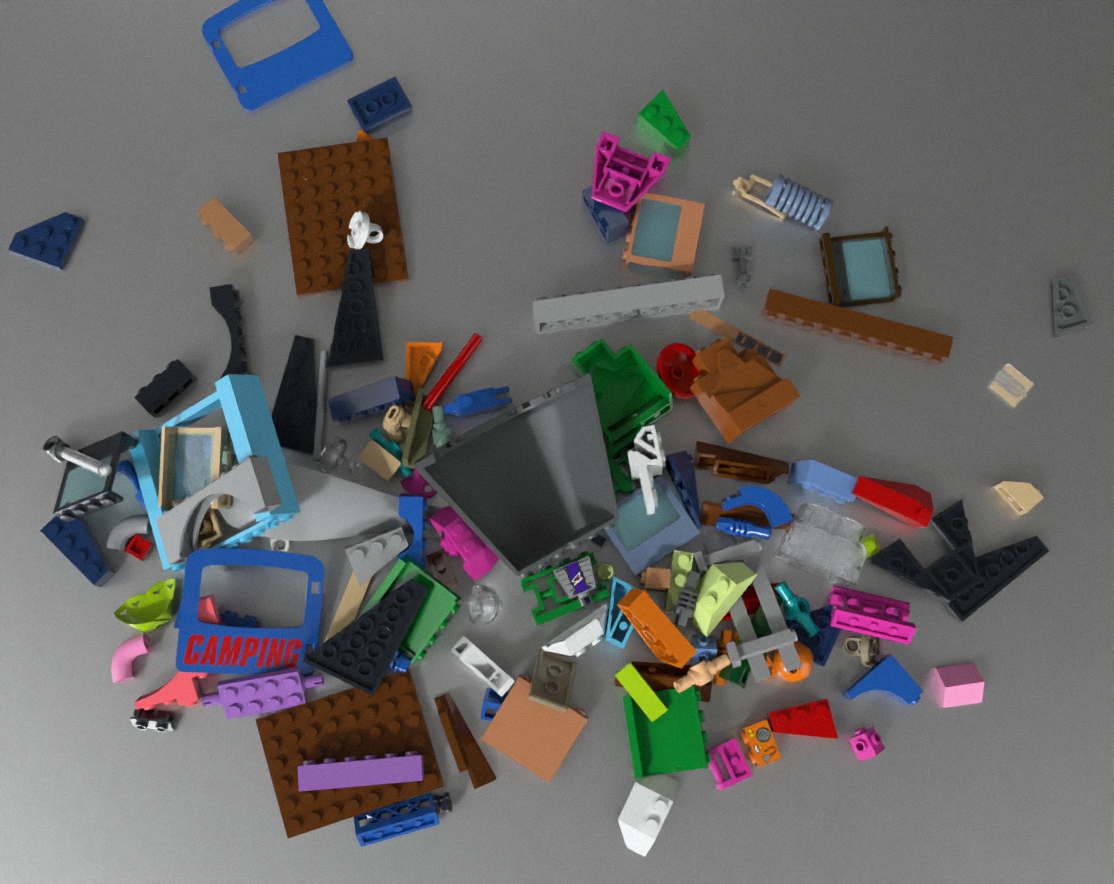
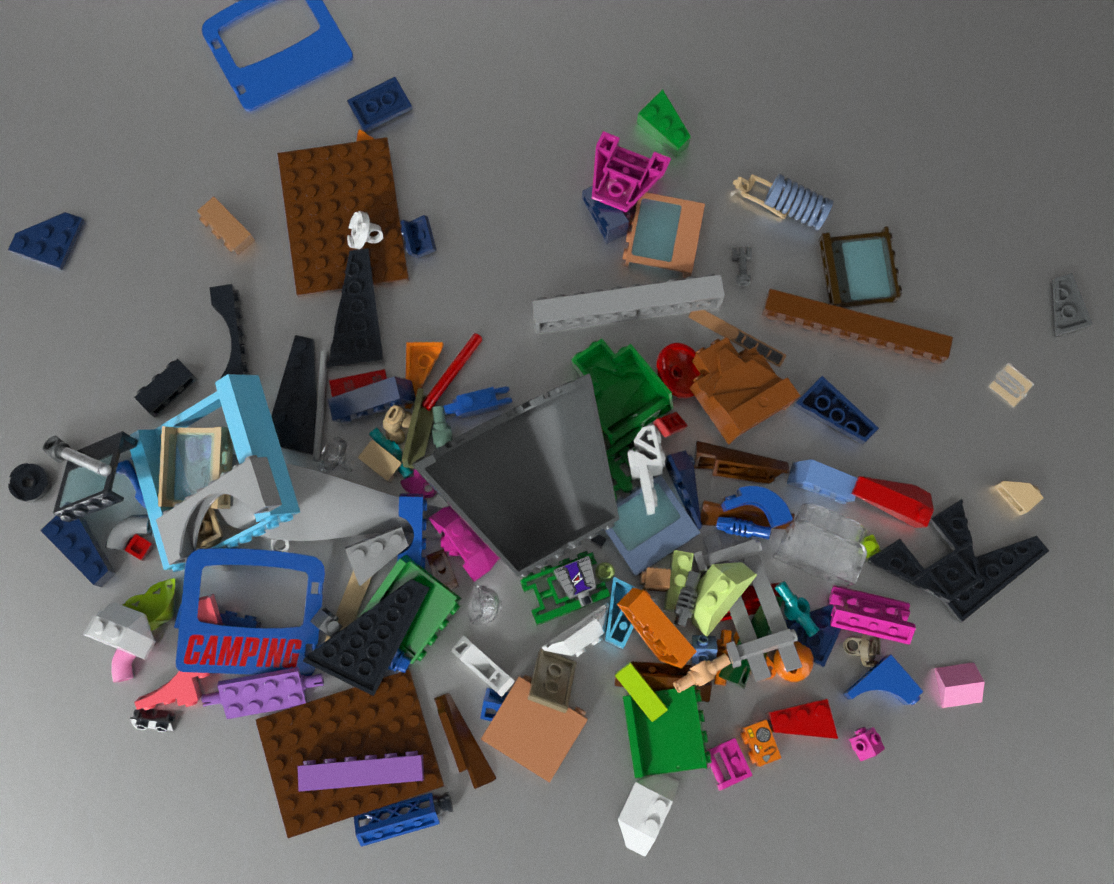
none -> black plate [8,463,51,503]
none -> white wedge [83,602,156,660]
none -> dark grey brick [310,605,343,637]
none -> red tile [329,369,387,397]
none -> dark blue bracket [400,215,437,258]
none -> red tile [653,412,688,438]
none -> dark blue wedge [794,376,879,445]

